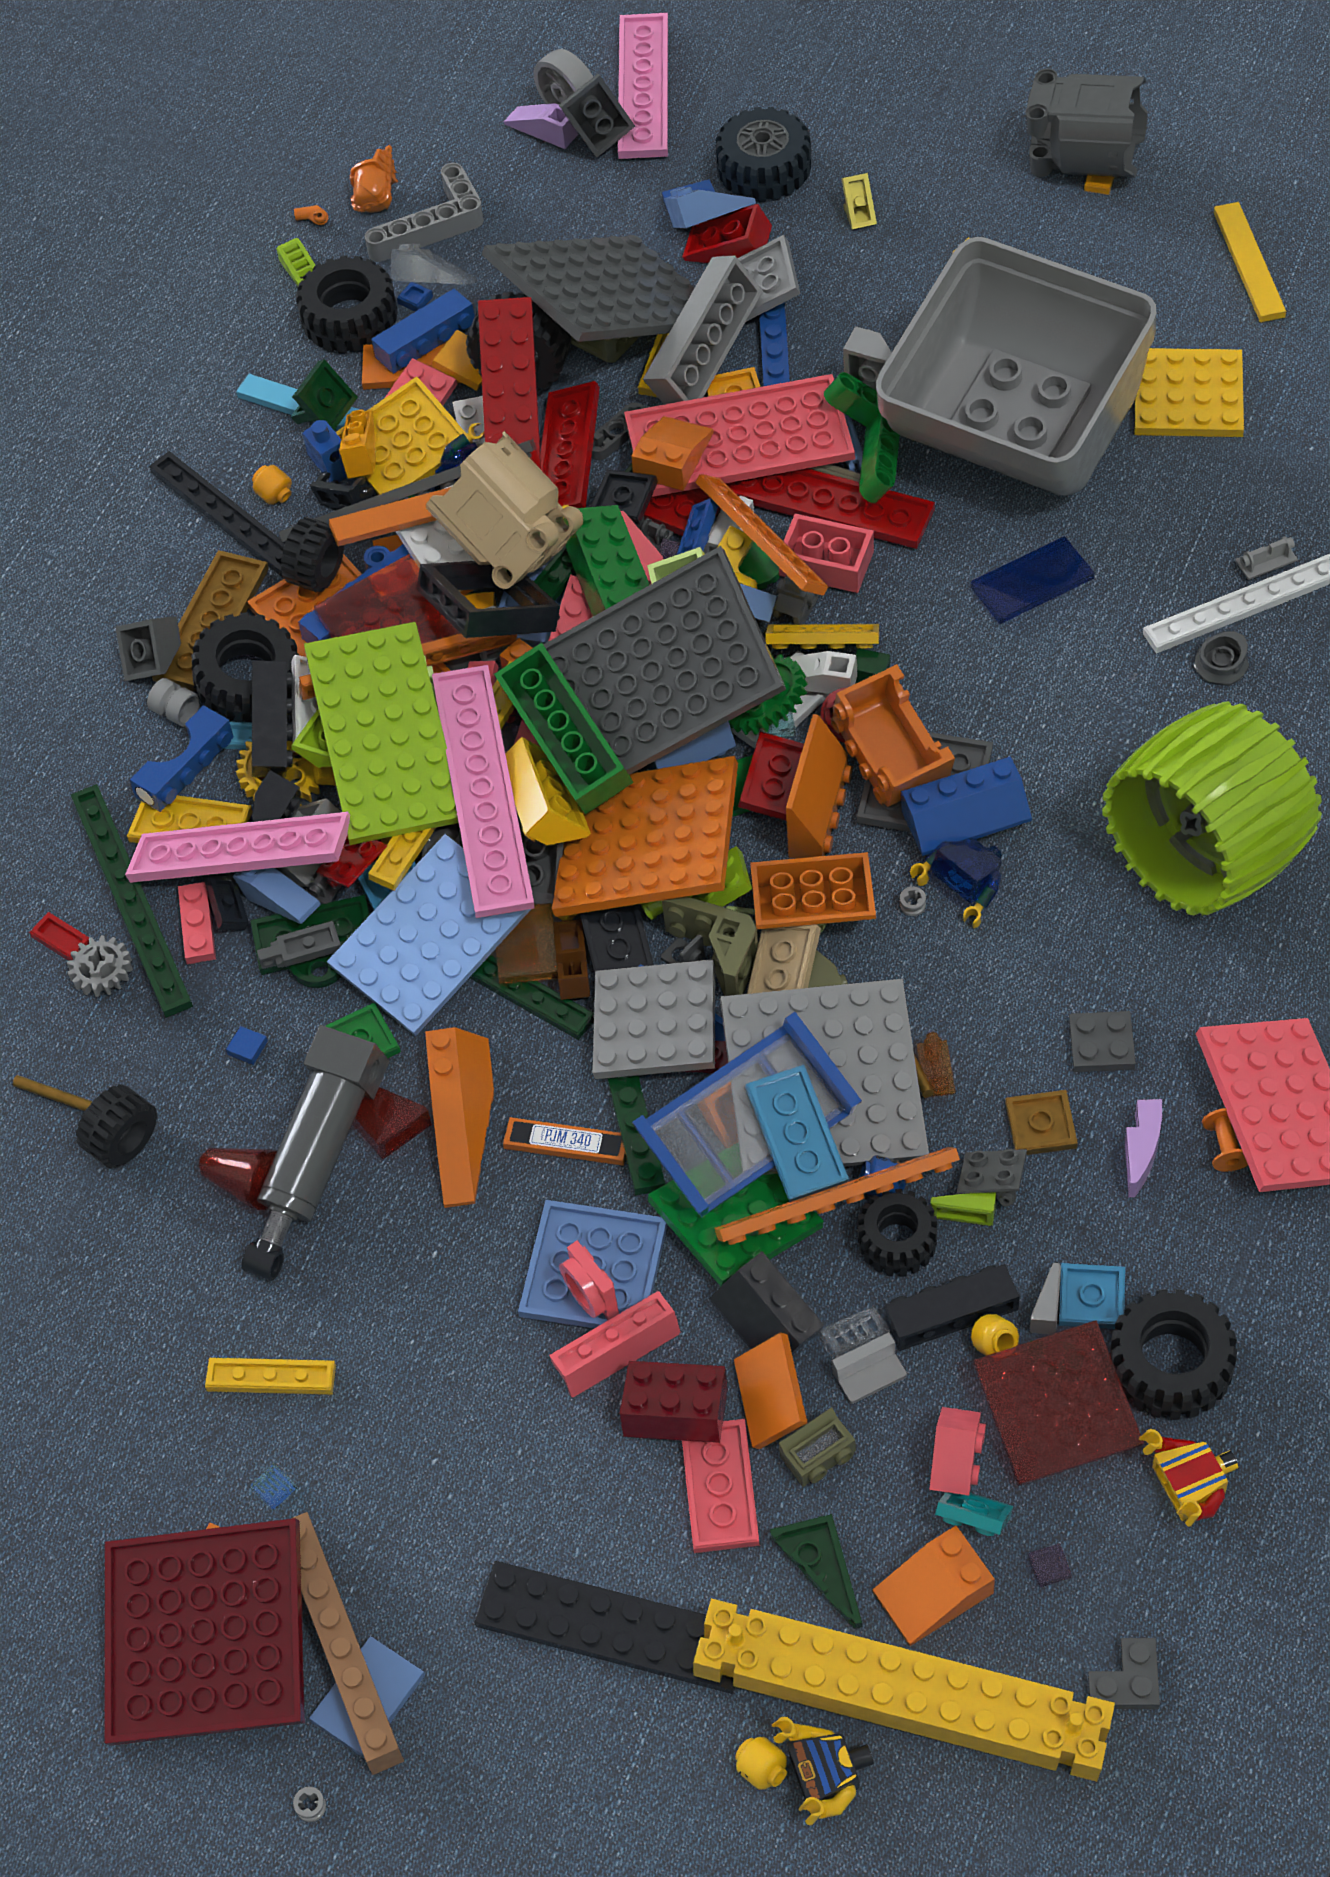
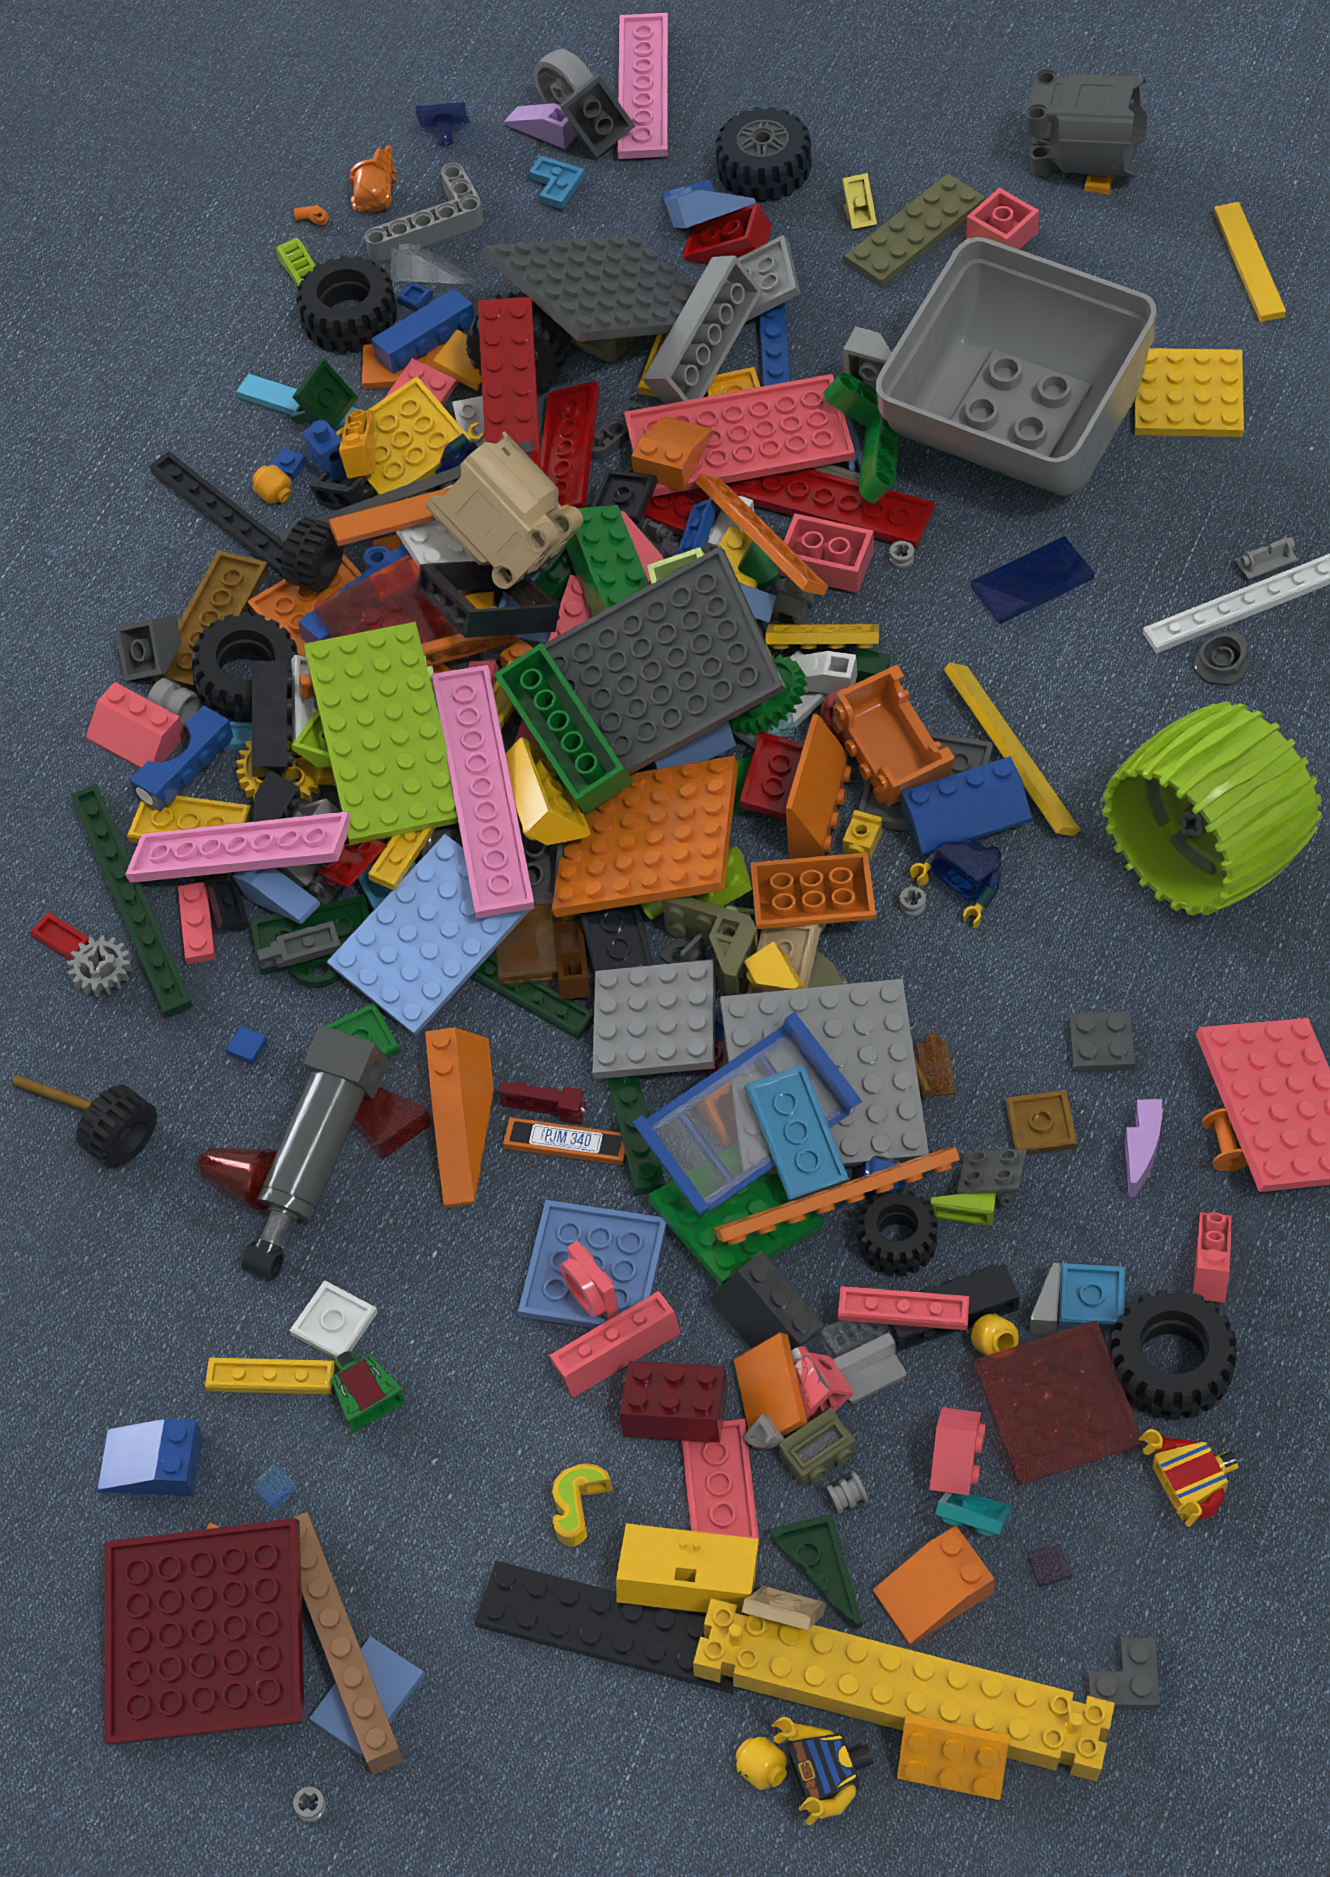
none -> coral slope [86,682,186,769]
none -> blue slope [97,1419,203,1496]
none -> blue plate [270,448,306,481]
none -> white tile [289,1280,378,1359]
none -> torso [331,1351,406,1433]
none -> clear blue tile [416,102,470,146]
none -> dark red plate [499,1081,587,1125]
none -> dark azure plate [529,156,585,209]
none -> yellow animal [552,1464,613,1547]
none -> yellow brick [616,1523,759,1617]
none -> light grey tile [742,1414,784,1449]
none -> tan tile [742,1585,826,1630]
none -> yellow slope [744,941,805,992]
none -> coral torso [791,1346,854,1428]
none -> light grey bush [827,1472,869,1514]
none -> coral tile [838,1286,970,1330]
none -> yellow brick [843,810,882,861]
none -> olive plate [844,173,986,288]
none -> light grey bush [890,541,914,568]
none -> light orange plate [897,1714,1010,1800]
none -> yellow tile [944,662,1081,836]
none -> coral brick [966,188,1039,250]
none -> coral slope [1193,1212,1232,1303]

